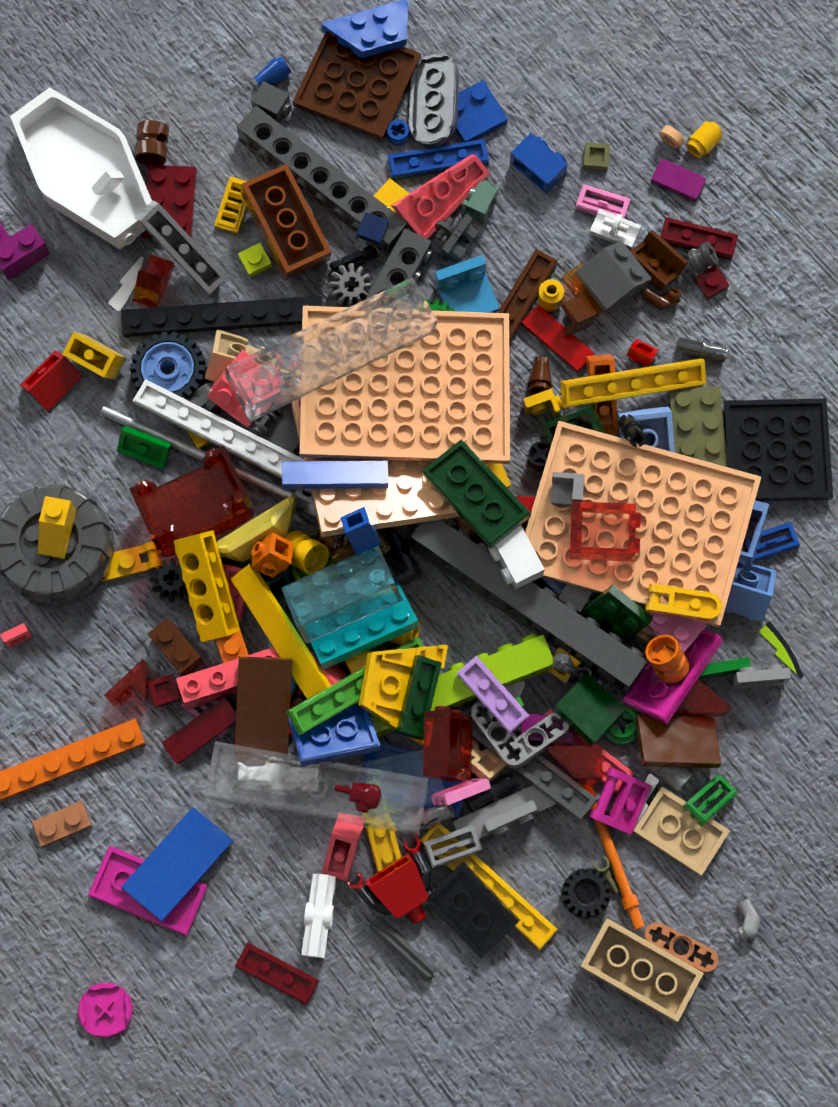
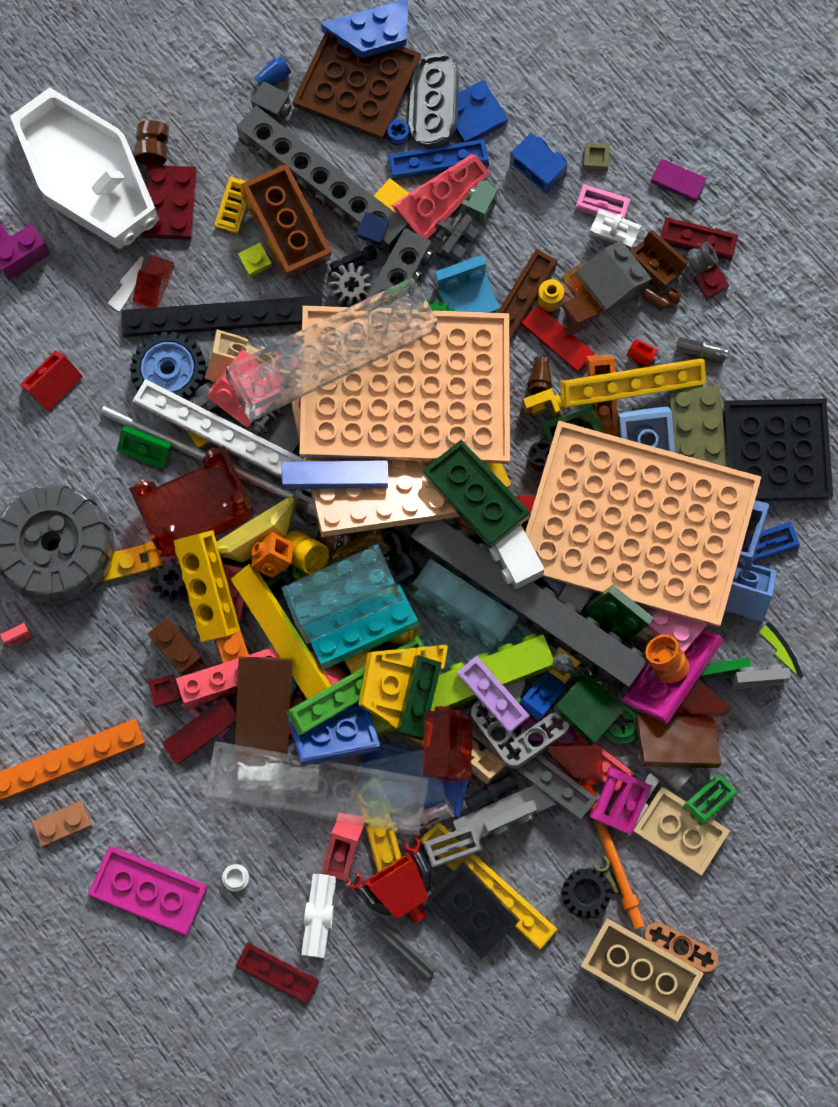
yellow slope [38,496,77,559] -> none
yellow brick [62,332,127,380] -> none
dark pink tile [78,983,133,1038] -> none
clear red slope [104,659,150,707] -> none
blue tile [121,807,233,923] -> none
light grey brick [135,200,227,295] -> none
dark red piece [334,782,381,813] -> none
blue brick [340,507,381,555] -> none
bright pink tile [431,778,491,805] -> none
light grey panel [550,472,585,507] -> none
clear red window [570,501,641,562] -> none
black pin [618,414,646,447] -> none
yellow plate [645,584,722,621] -> none
light nougat tile [659,125,684,148] -> none
yellow brick [686,121,722,158] -> none
light grey arm [737,898,760,940] -> none
none -> white plate [222,864,249,892]
none -> clear light blue brick [412,559,519,652]
none -> blue plate [519,671,567,721]

